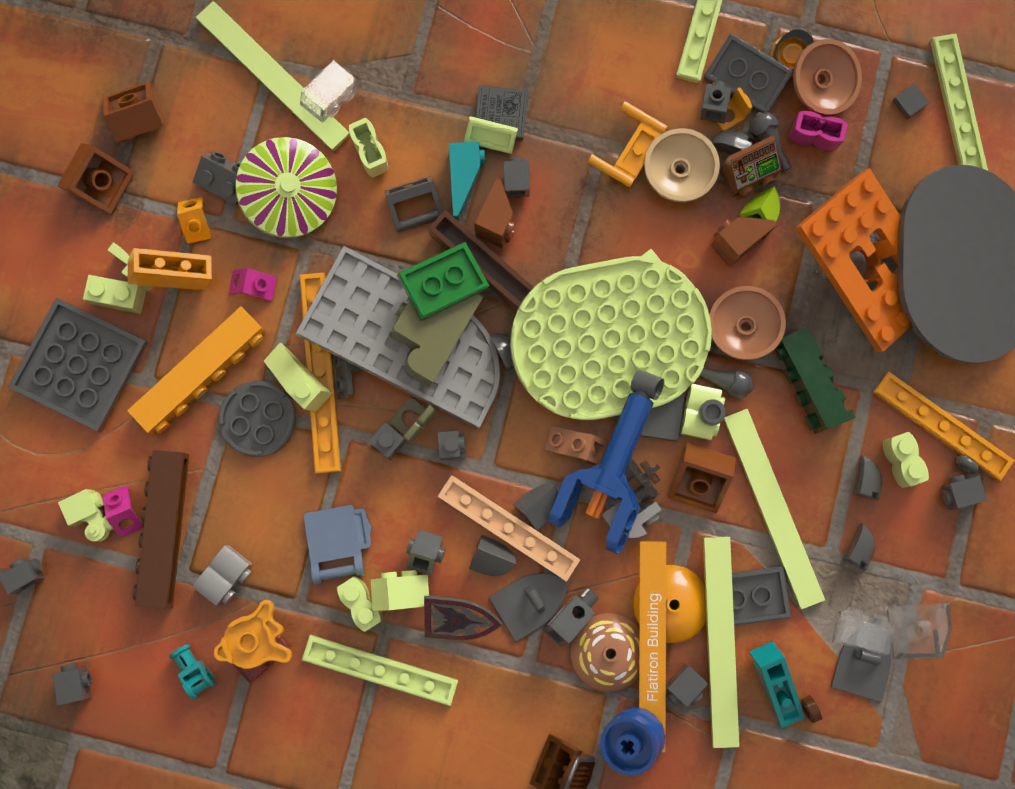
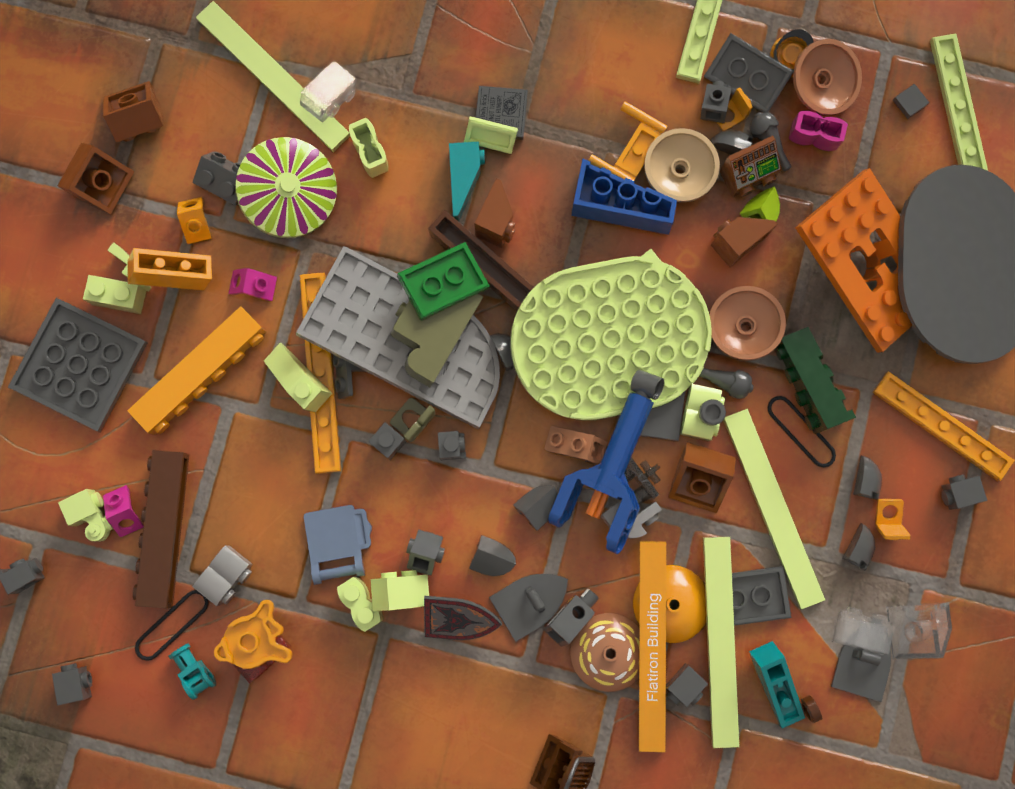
dark grey tile [218,381,296,457] -> none
yellowish green tile [302,635,458,706] -> none
dark grey tile [384,176,443,232] -> none
light nougat plate [438,475,580,581] -> none
dark grey brick [503,158,530,198] -> none
blue wheel [600,707,666,776] -> none
yellowish green brick [882,432,929,488] -> none
dark grey piece [955,455,978,474] -> none
none -> black piece [135,590,209,661]
none -> blue wedge [571,159,677,235]
none -> black piece [768,396,836,468]
none -> light orange bracket [875,499,910,540]

